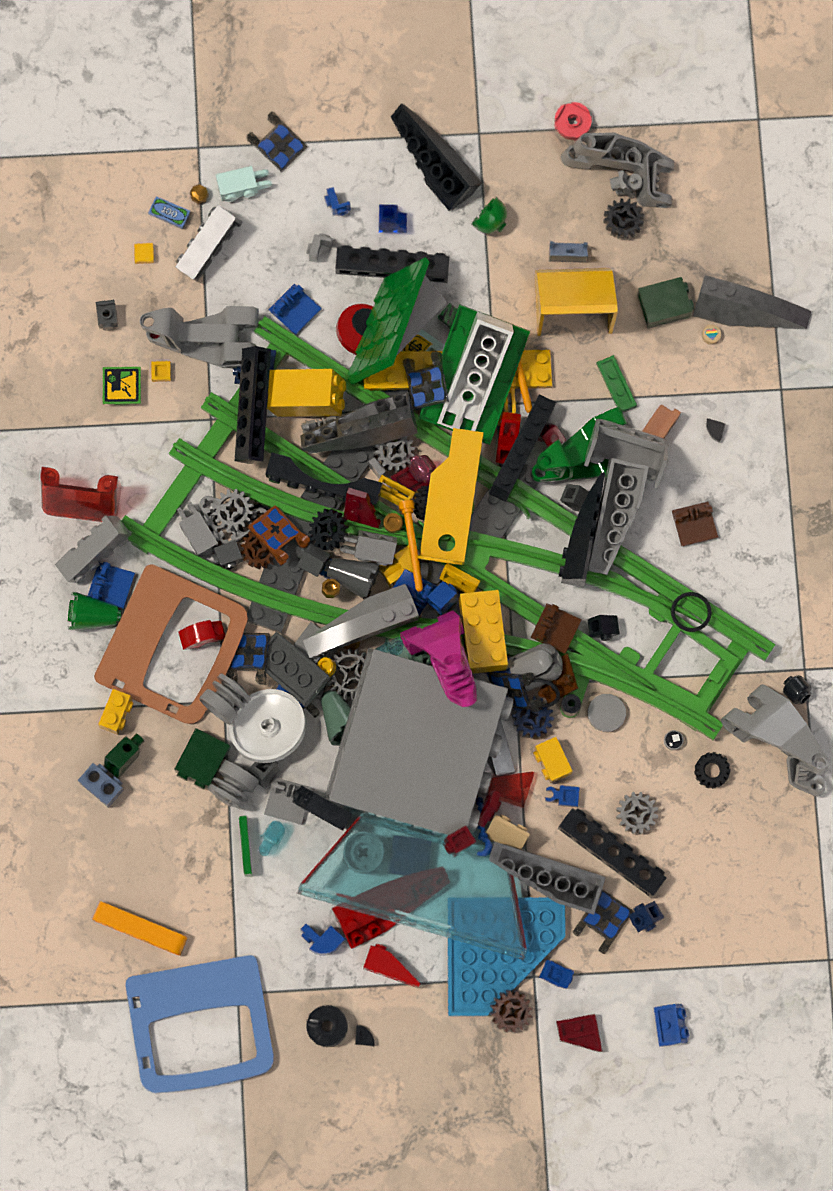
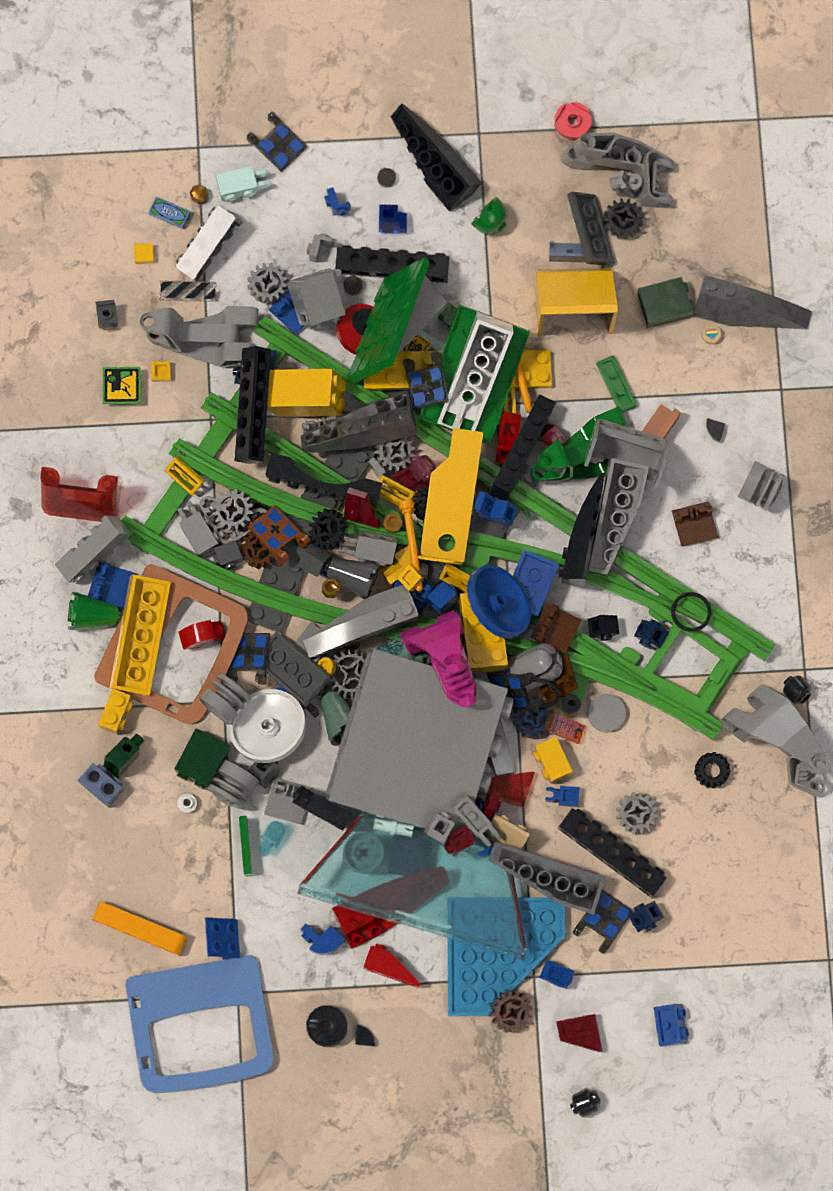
dark grey brick [560,484,589,511] -> none
tile [664,730,684,750] -> none
none -> yellow arch [109,574,171,696]
none -> clear tile [159,280,217,302]
none -> yellow tile [164,456,205,496]
none -> white plate [177,793,197,813]
none -> blue hinge [205,917,240,960]
none -> light grey gear [247,263,288,304]
none -> light grey container [287,268,345,328]
none -> clear smoke tile [343,275,362,295]
none -> light aqua pin [373,817,414,837]
none -> clear smoke tile [377,168,396,188]
none -> yellow tile [397,564,425,592]
none -> light grey brick [424,812,455,844]
none -> light grey hinge [451,795,501,848]
none -> blue dish [467,565,531,639]
none -> blue brick [474,492,518,526]
none -> blue plate [513,550,559,617]
none -> clear orange tile [545,712,585,744]
none -> dark grey tile [567,192,615,266]
none -> black head [570,1088,601,1118]
none -> dark blue brick [634,619,669,649]
none -> light grey wheel [738,461,784,511]

